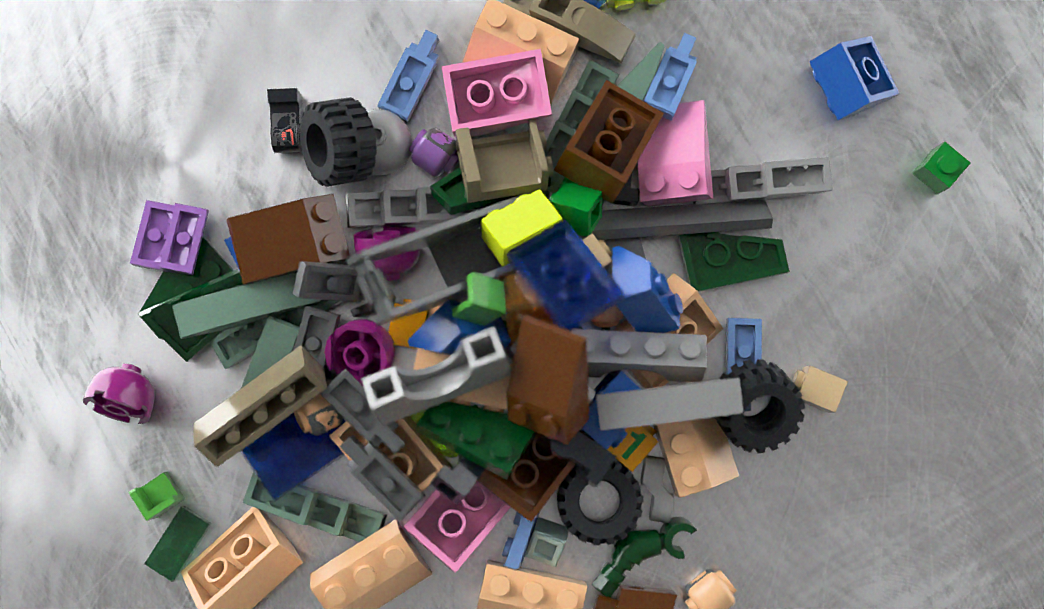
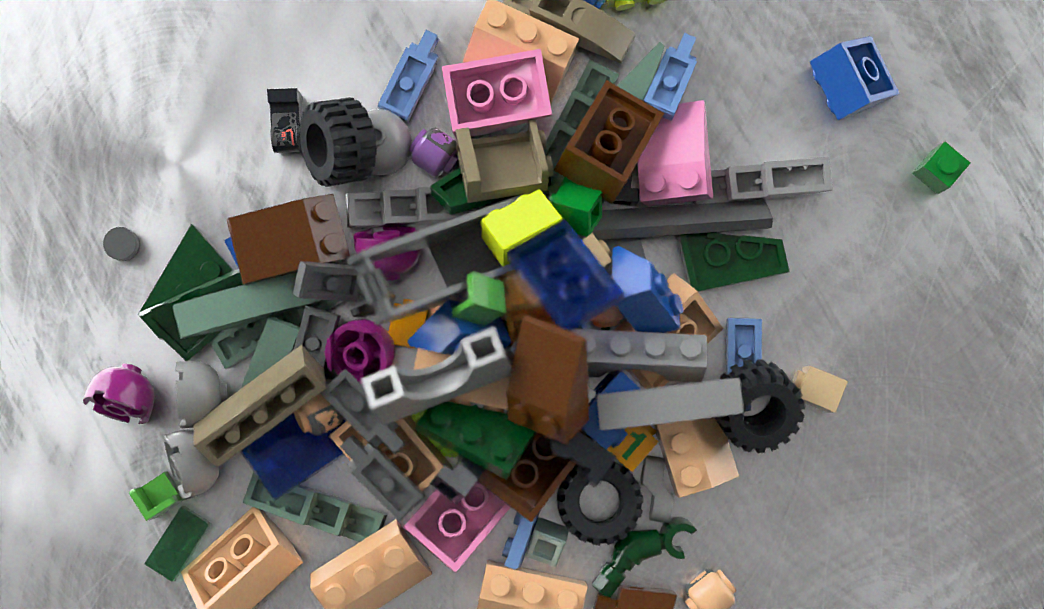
medium lavender slope [130,200,209,275] -> none
none -> dark grey tile [103,227,139,261]
none -> light grey cylinder [164,430,218,500]
none -> light grey cylinder [176,361,228,429]

